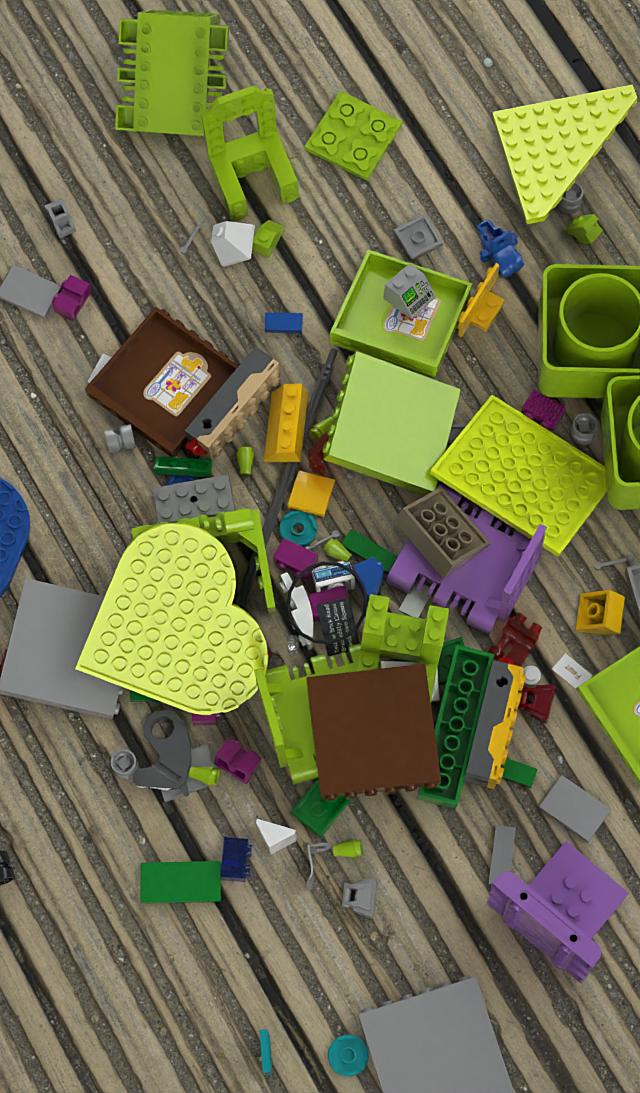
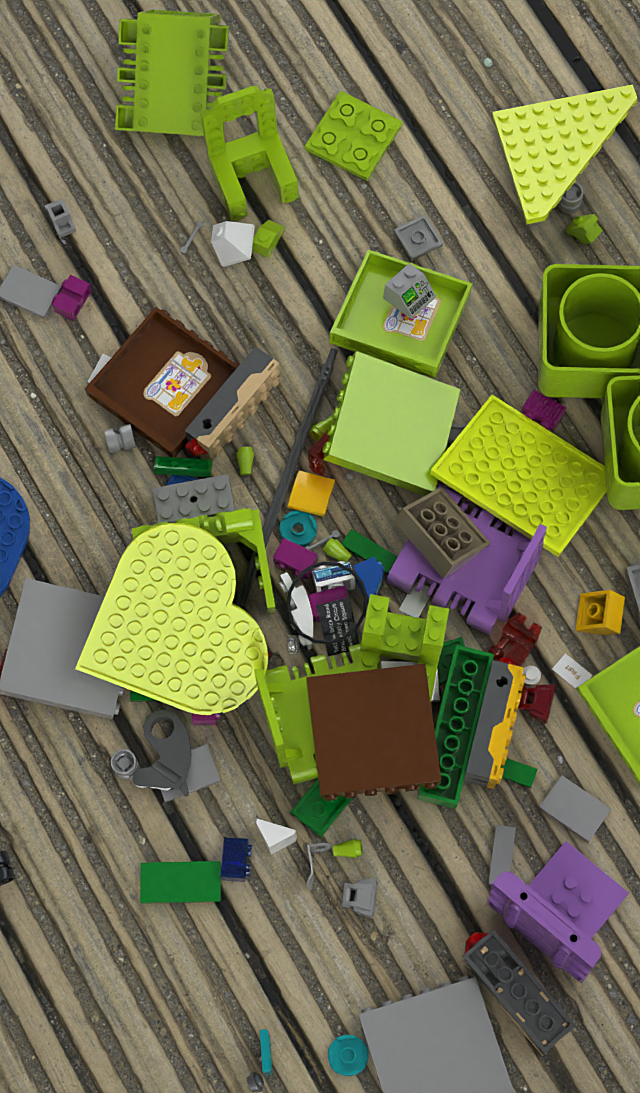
lime cone [189,766,220,786] -> none
magenta brick [213,738,262,784] -> none
yellow slope [263,383,308,462] -> none
blue tile [265,312,303,333] -> none
yellow bracket [457,263,505,338] -> none
blue piece [477,220,524,278] -> none
light grey wheel [571,413,597,445] -> none
light grey hinge [594,555,634,570] -> none
none -> dark grey plate [247,1072,264,1092]
none -> dark grey piece [461,929,576,1056]

